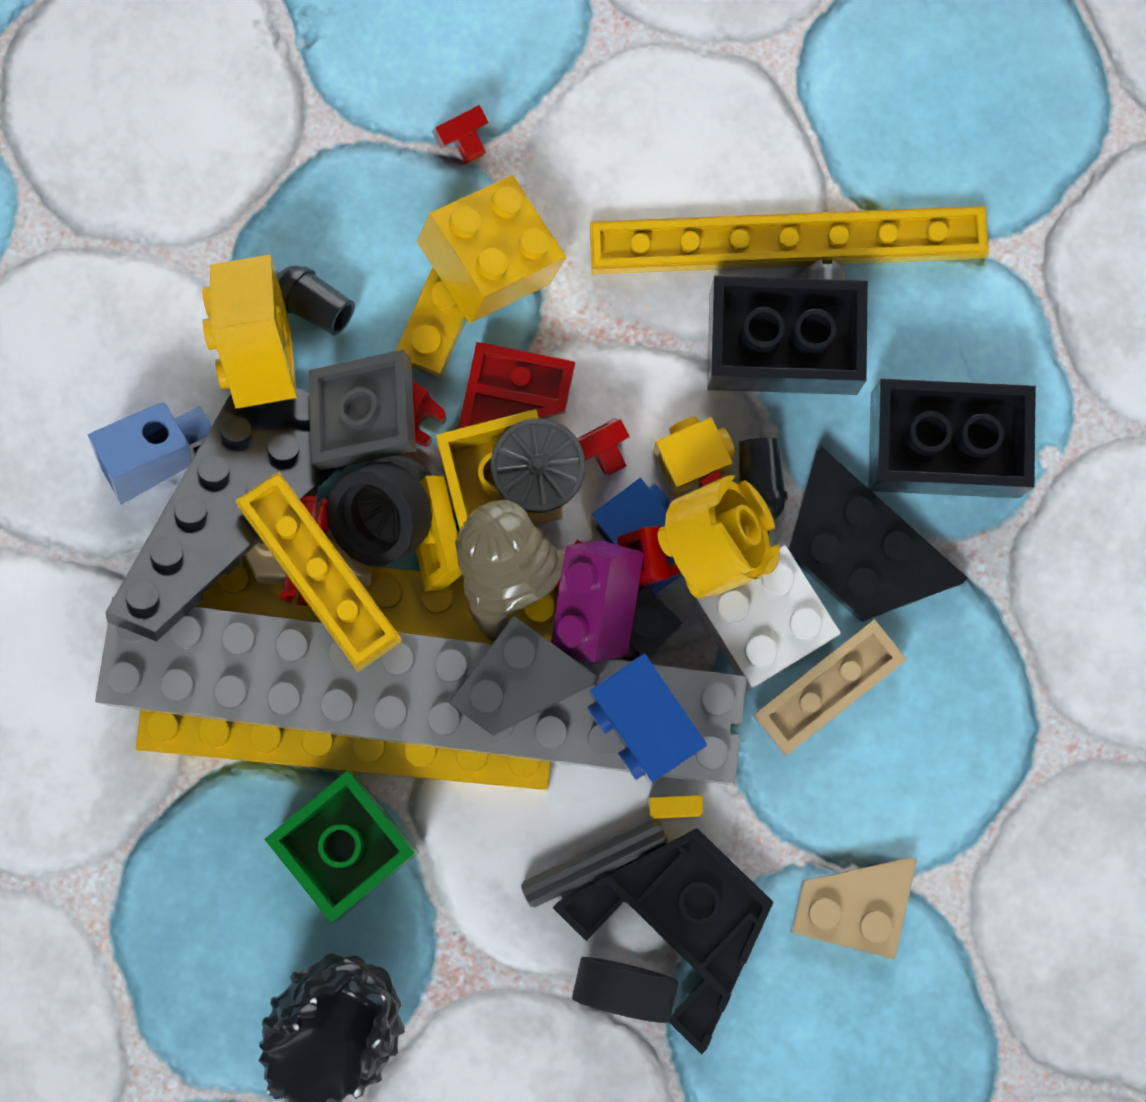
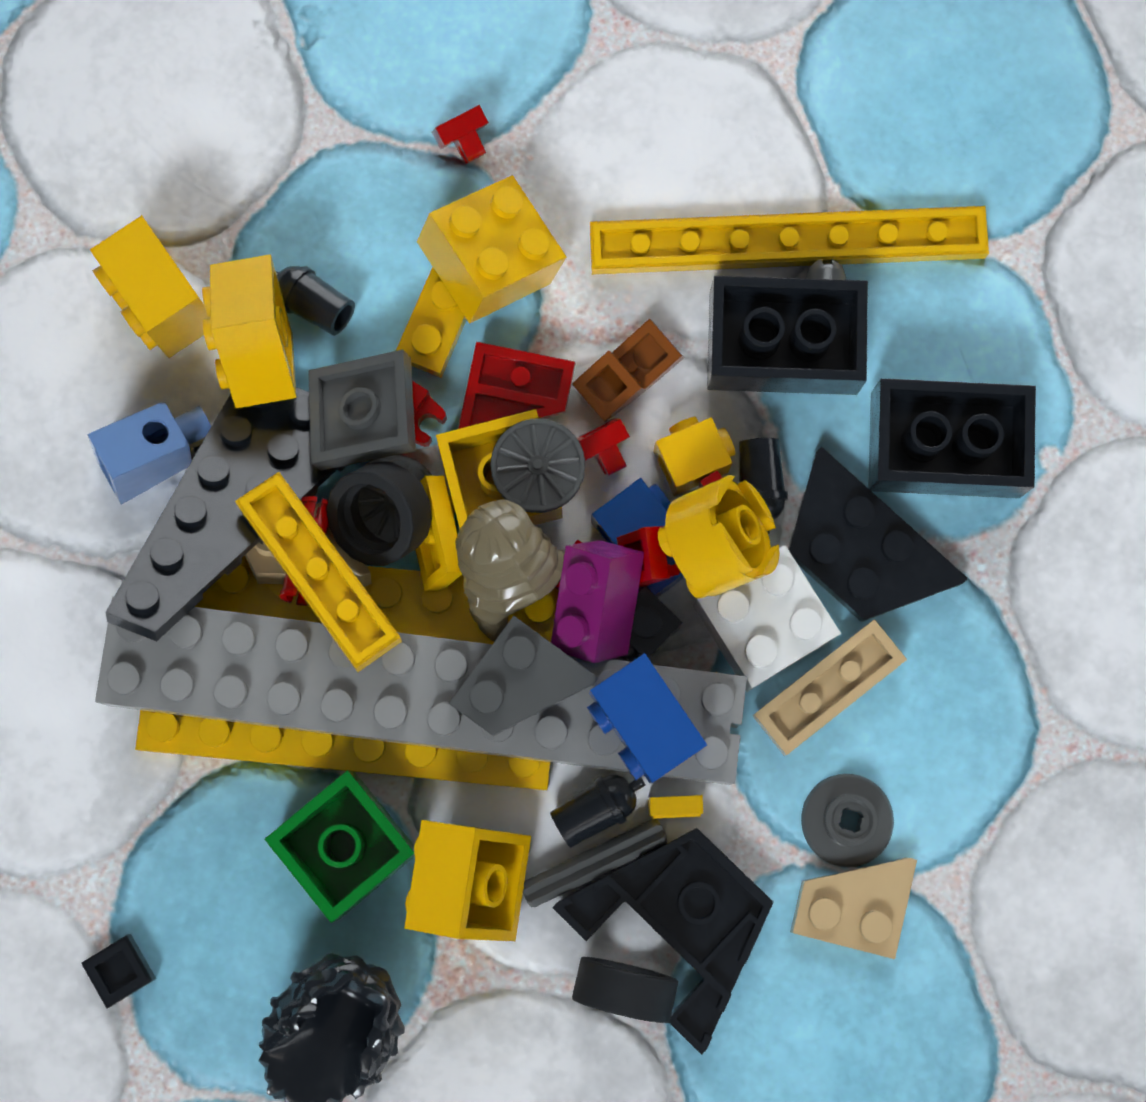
none -> black tile [81,934,156,1009]
none -> yellow brick [90,215,208,358]
none -> yellow brick [404,820,531,942]
none -> black piece [550,775,646,848]
none -> dark orange slope [572,319,684,422]
none -> dark grey piece [801,774,894,867]

